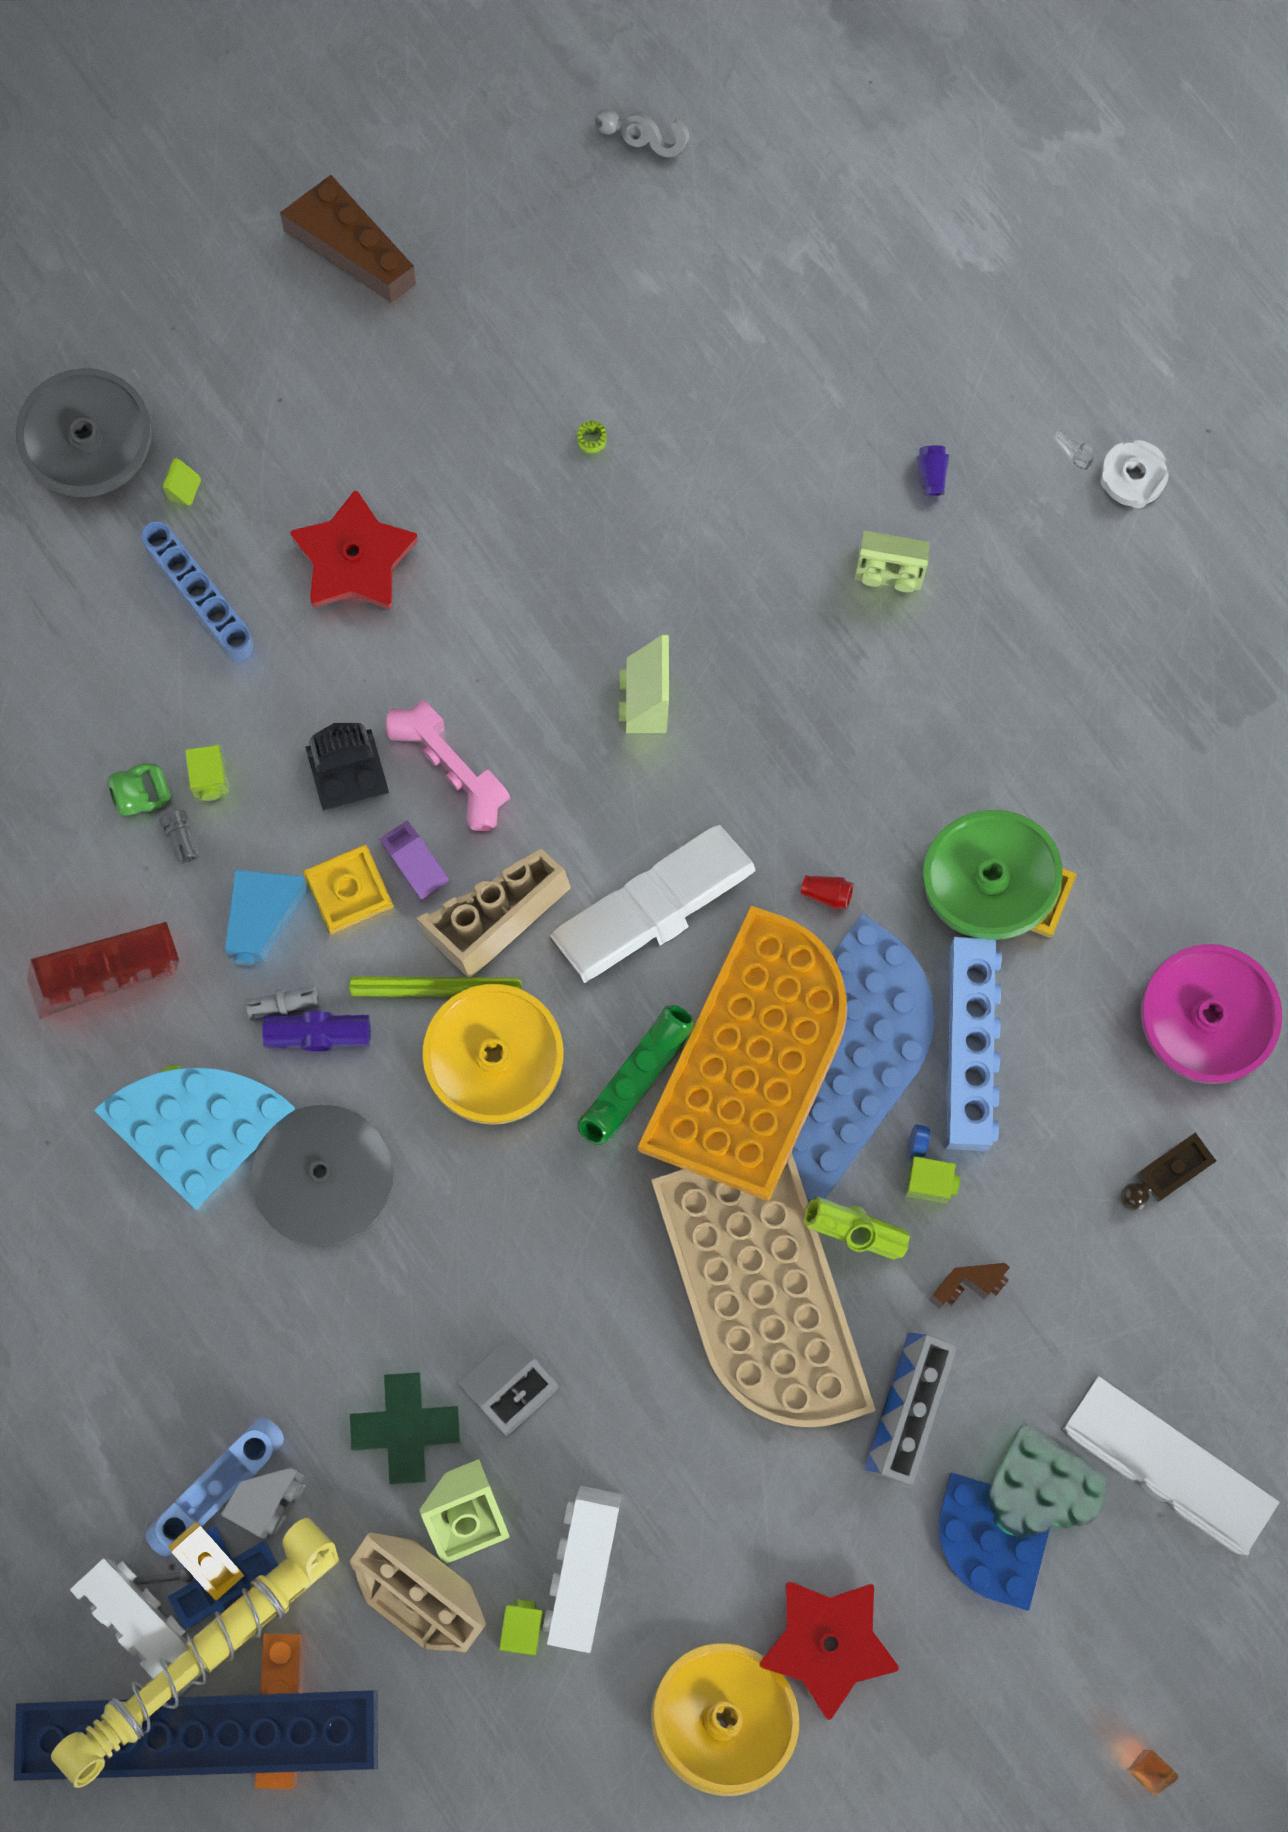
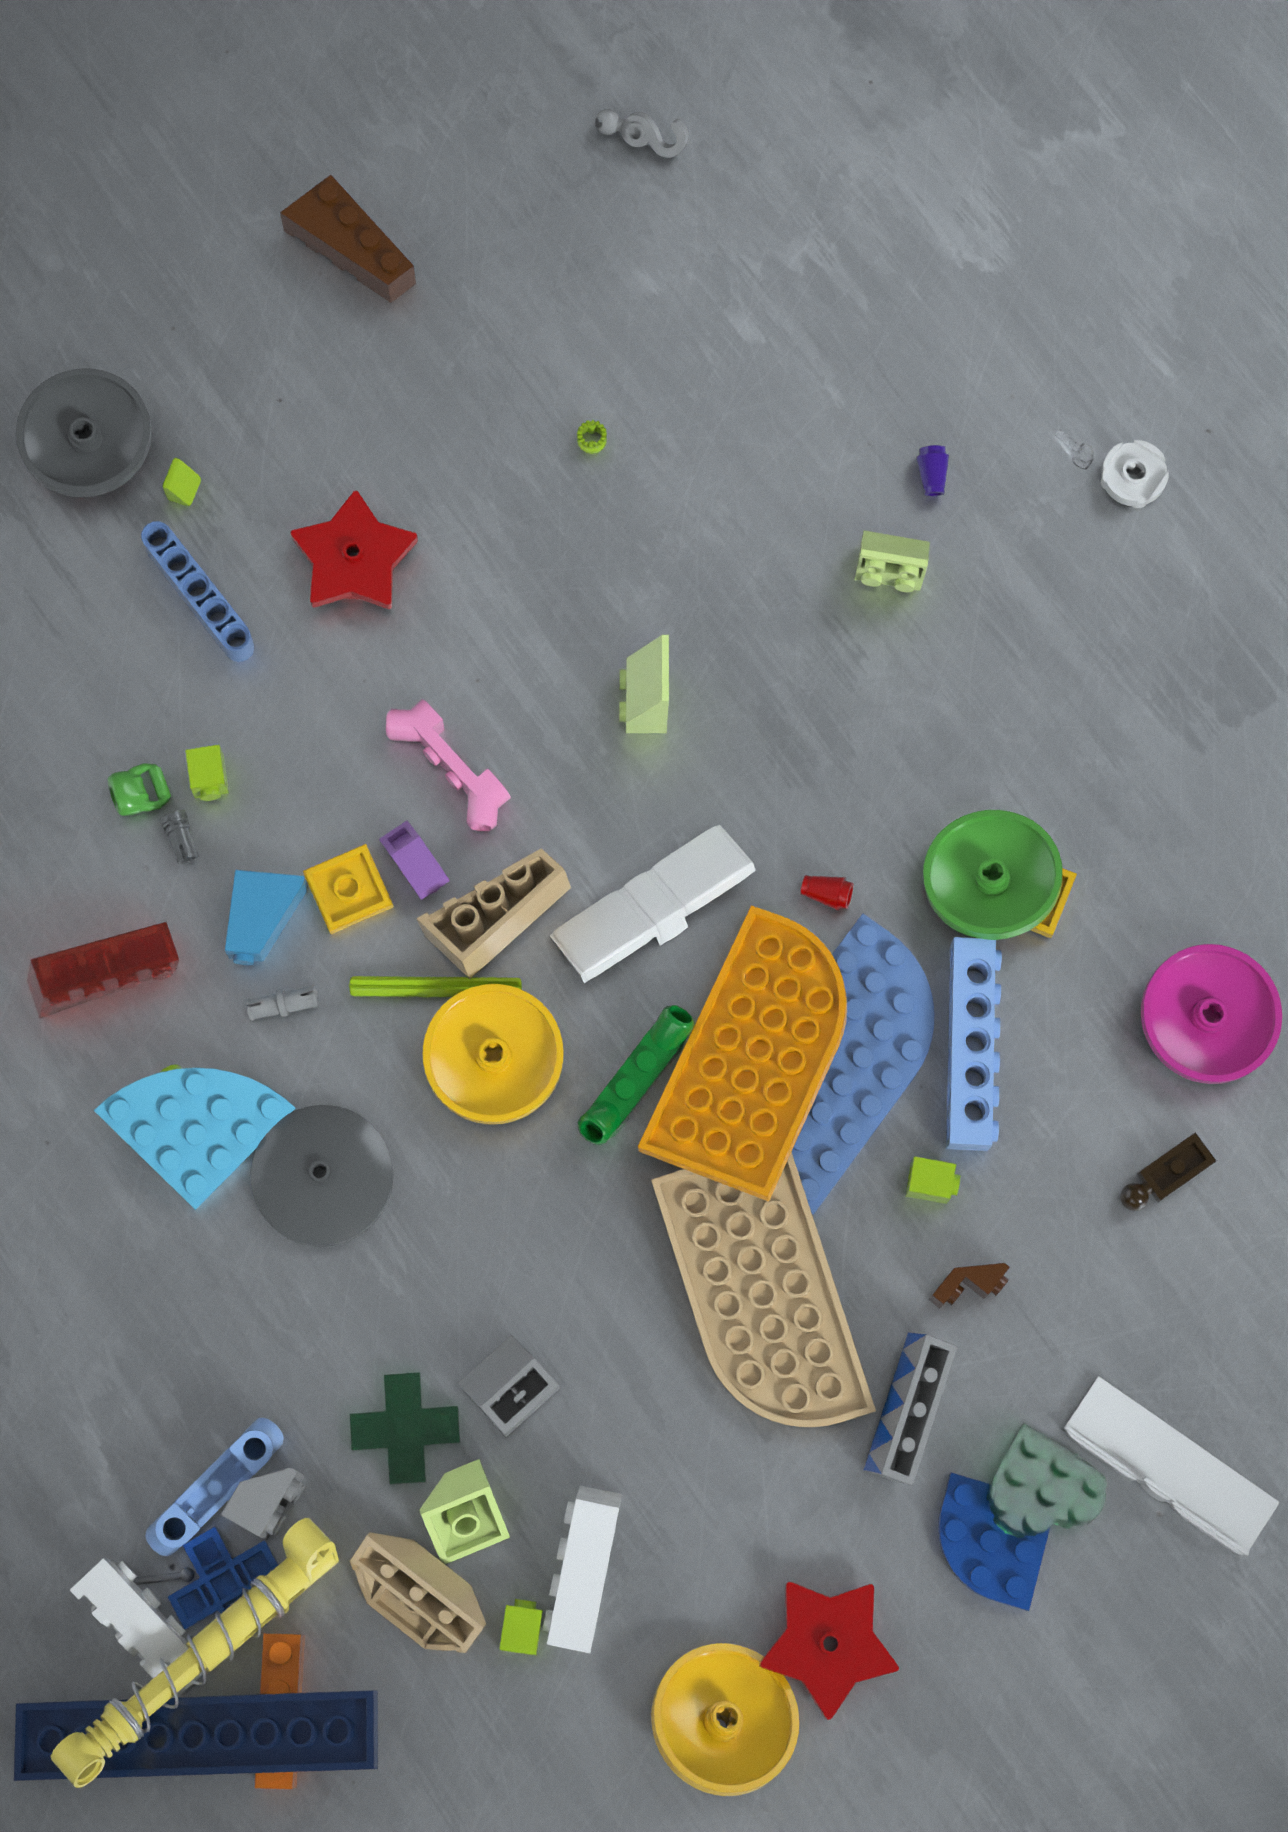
plate [168,1521,244,1601] -> none
dark purple piece [262,1011,371,1052] -> none
black piece [305,723,389,811] -> none
lime piece [803,1197,910,1260] -> none
blue tile [907,1124,930,1159] -> none
clear orange slope [1127,1750,1179,1795] -> none

